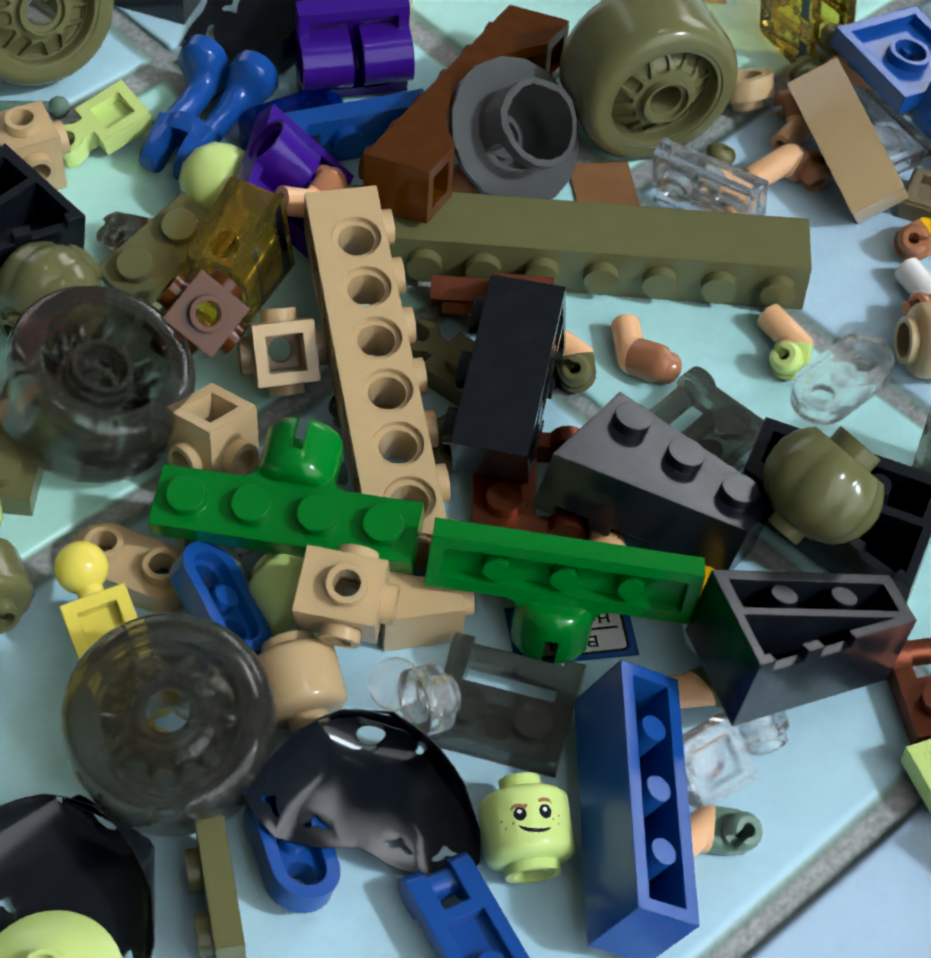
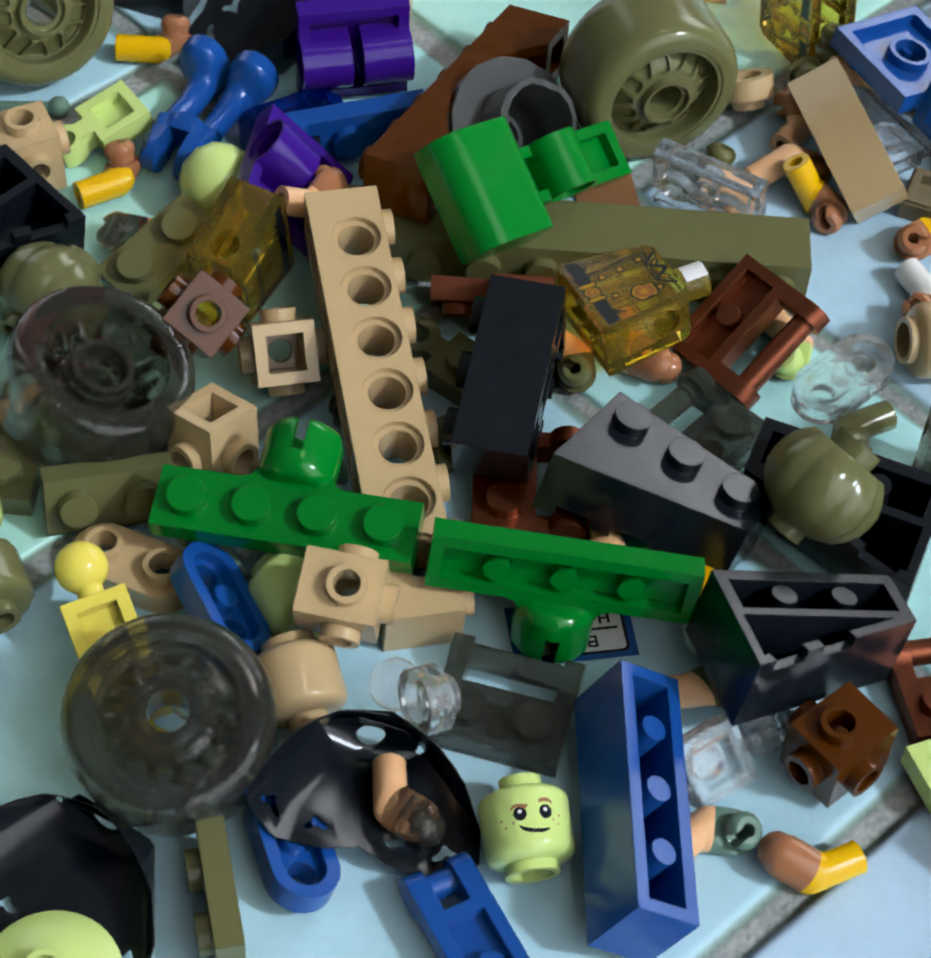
none -> olive plate [40,451,174,535]
none -> yellow arm [72,138,141,209]
none -> yellow arm [115,14,193,64]
none -> clear smoke arm [372,753,446,848]
none -> green plate [413,116,632,266]
none -> clear yellow torso [557,245,712,376]
none -> copper plate [667,254,830,411]
none -> arm [757,831,867,895]
none -> reddish brown brick [779,681,899,808]
none -> arm [783,153,848,234]
none -> olive arm [831,400,897,452]

